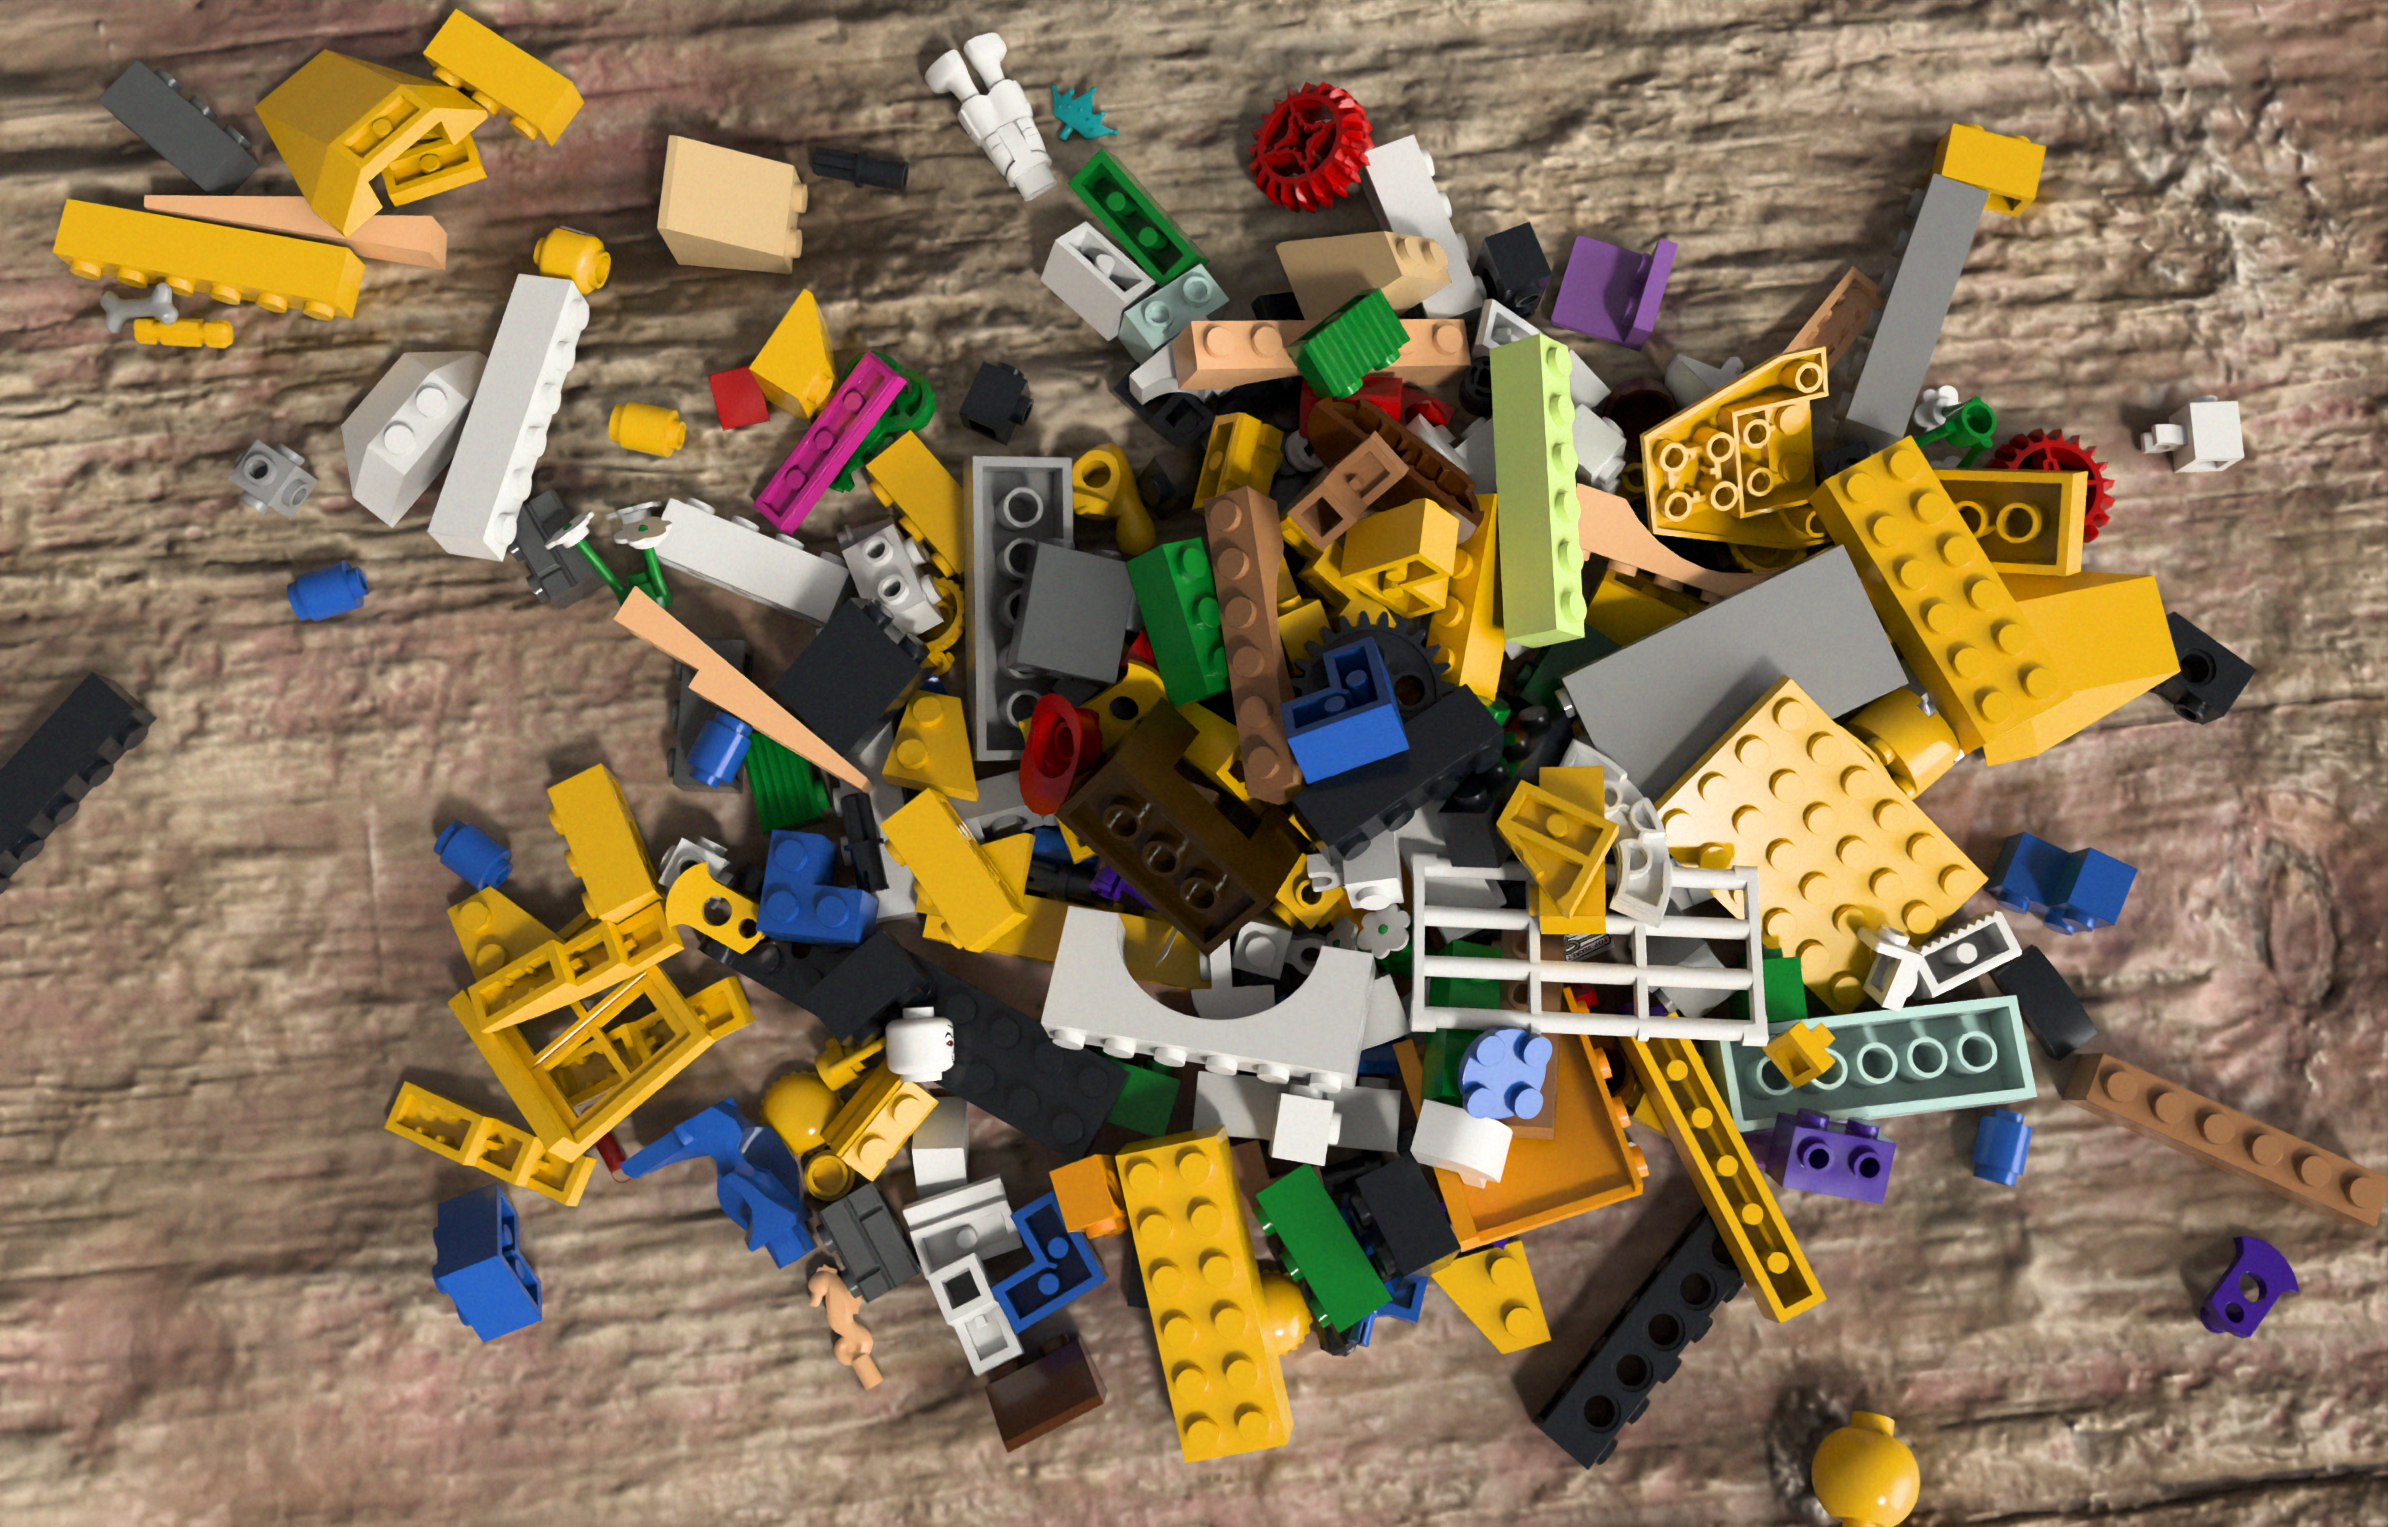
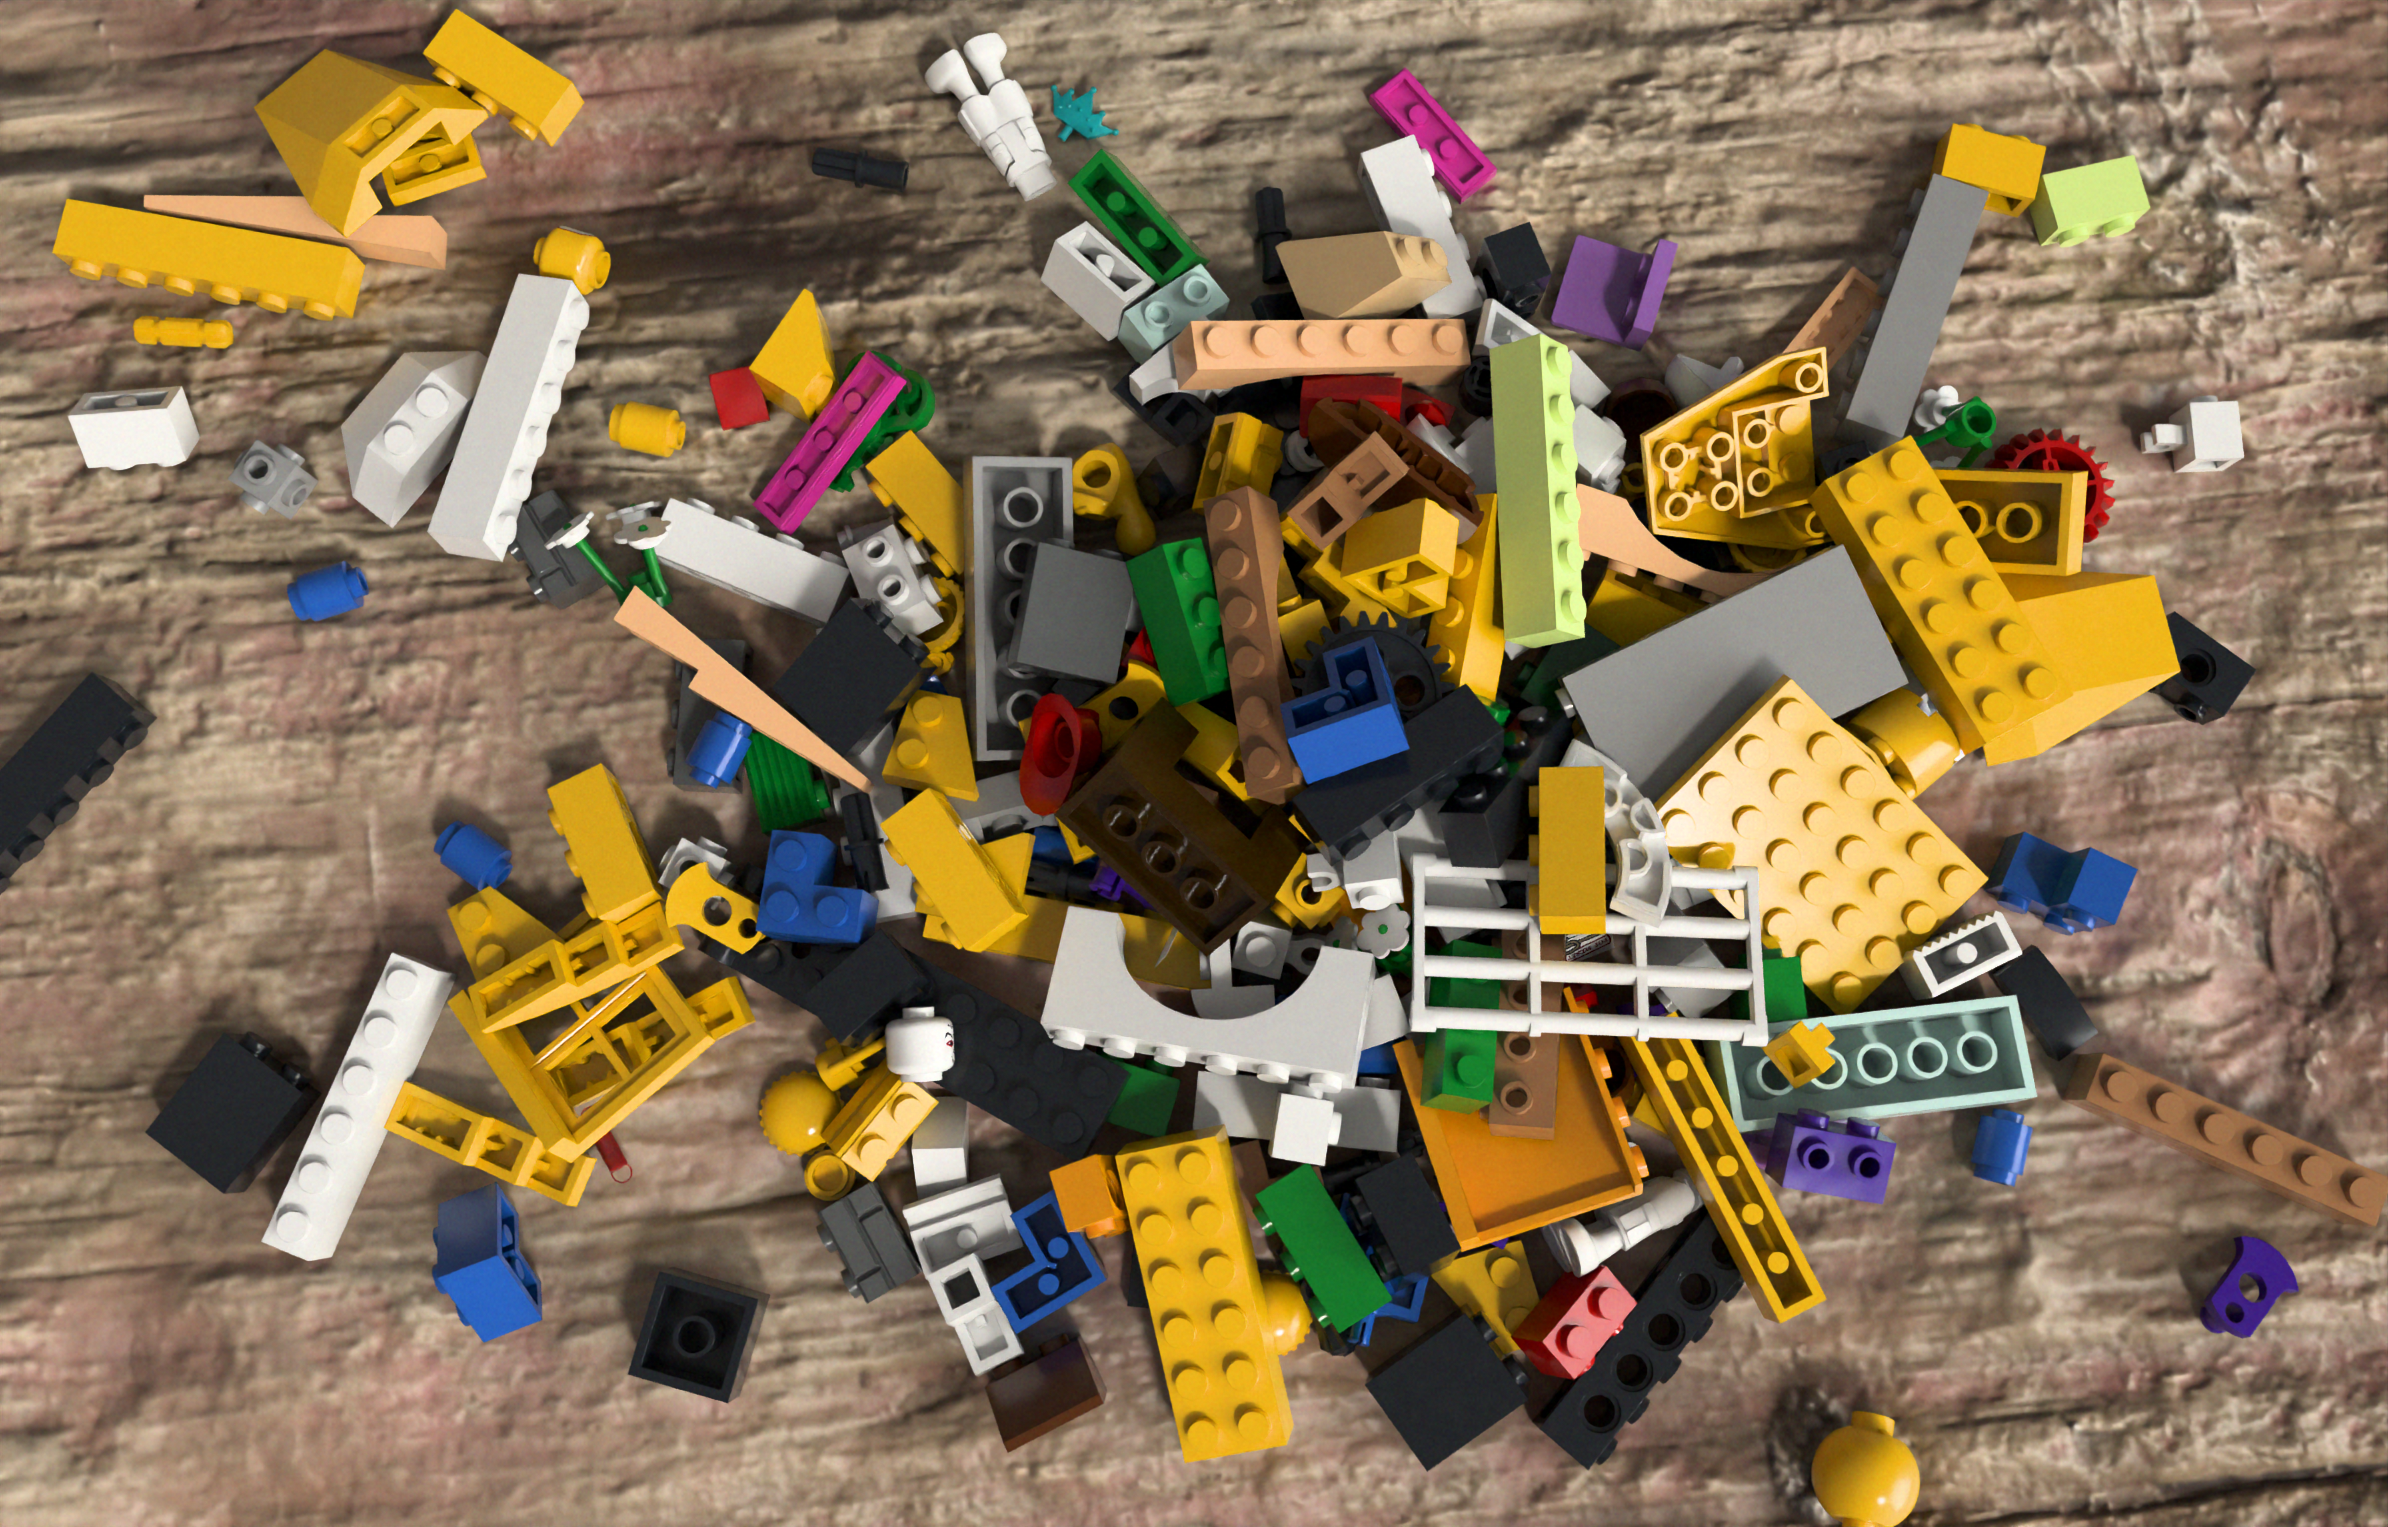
dark grey brick [97,59,260,196] -> none
light grey piece [100,282,178,333] -> none
blue hips [619,1097,818,1269] -> none
tan slope [657,135,808,274] -> none
light nougat animal [808,1264,884,1391] -> none
black brick [959,361,1034,446] -> none
red gear [1247,82,1375,214] -> none
green brick [1287,288,1410,400] -> none
white brick [1410,1099,1513,1189] -> none
piece [1458,1026,1552,1119] -> none
yellow wing [1496,779,1619,919] -> none
white bracket [1856,925,1924,1012] -> none
none -> white brick [68,386,200,470]
none -> black brick [145,1031,322,1194]
none -> white brick [261,952,457,1261]
none -> black brick [627,1267,770,1403]
none -> black axle [1254,187,1292,285]
none -> black brick [1365,1303,1531,1472]
none -> dark pink tile [1368,67,1498,204]
none -> red brick [1510,1265,1637,1380]
none -> white piece [1540,1168,1704,1278]
none -> yellowish green brick [2028,155,2150,247]

